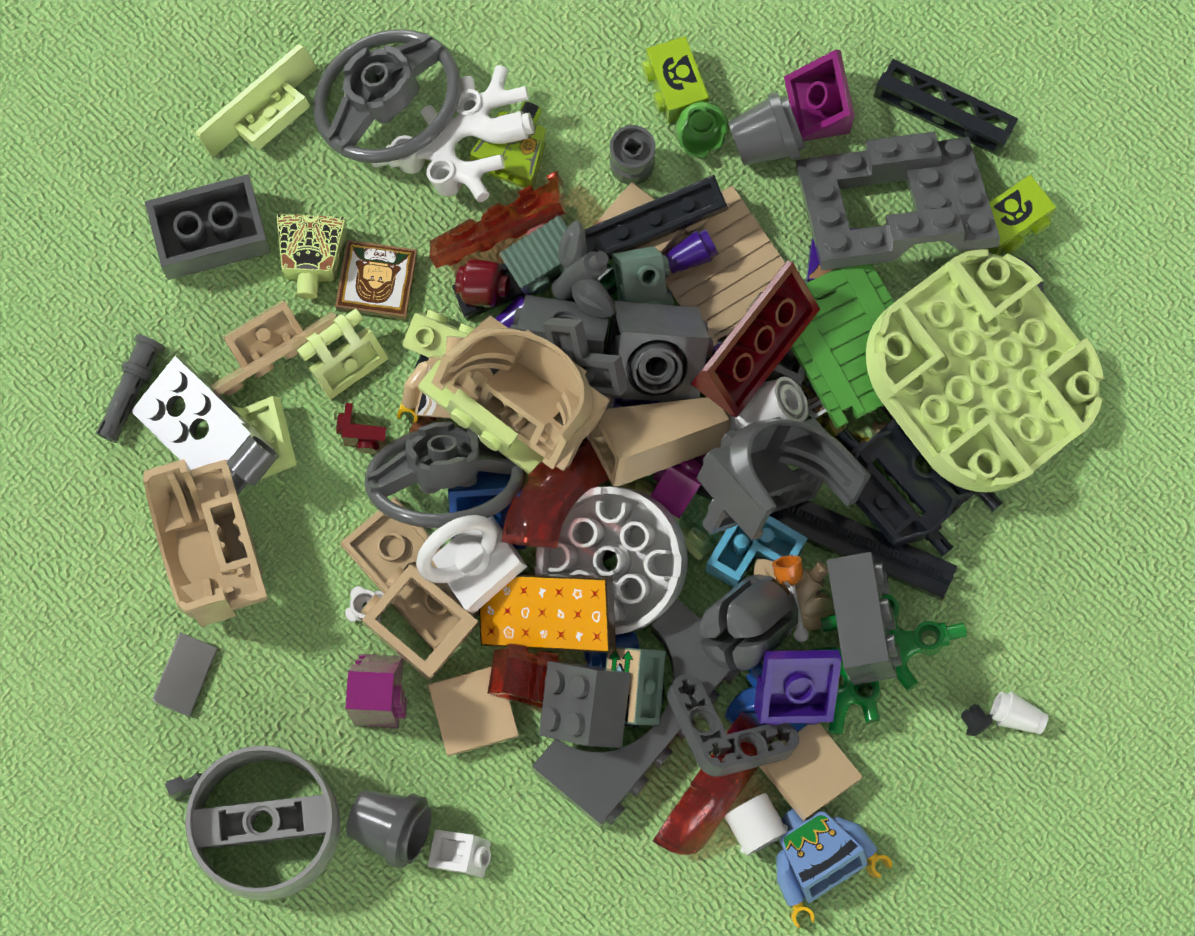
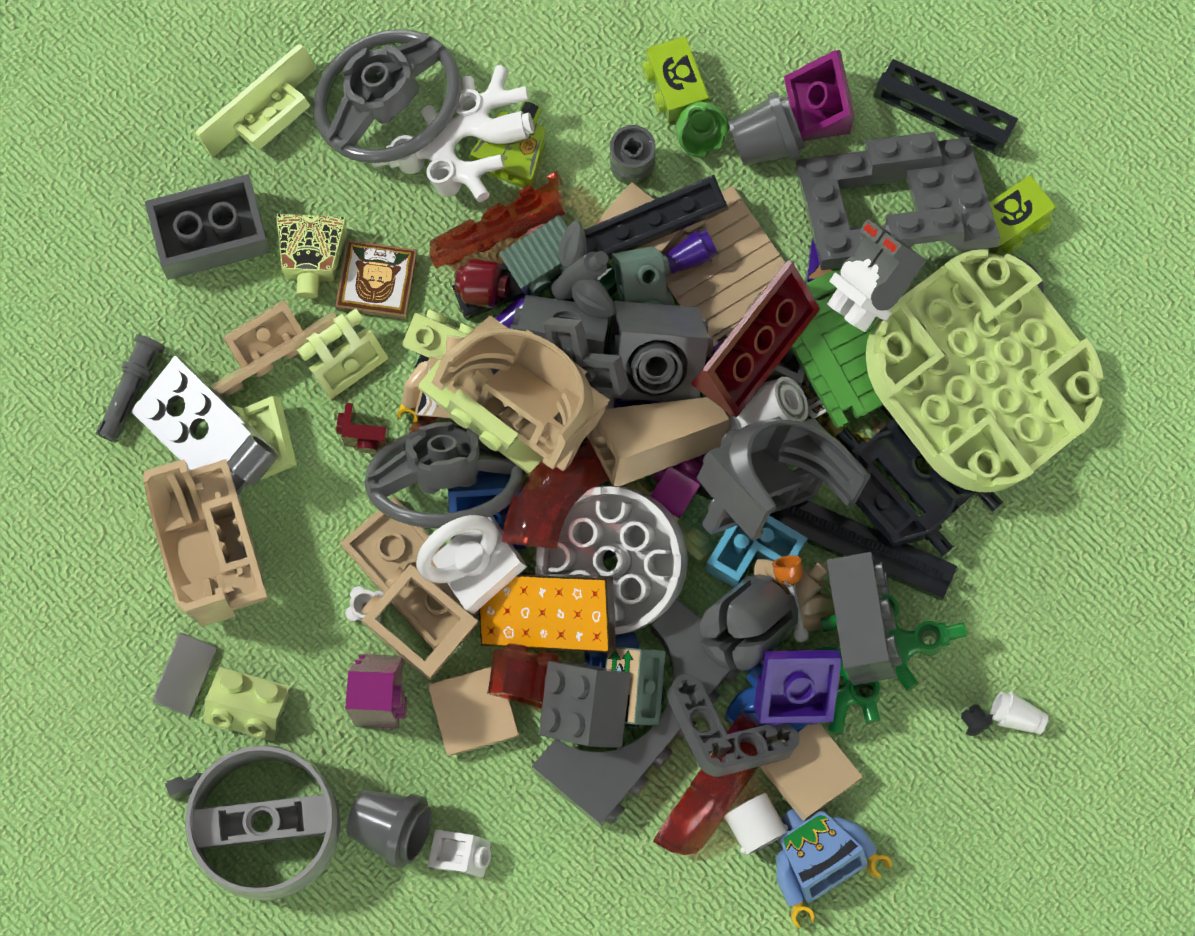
none -> yellowish green bracket [204,667,290,741]
none -> hips [827,219,927,332]

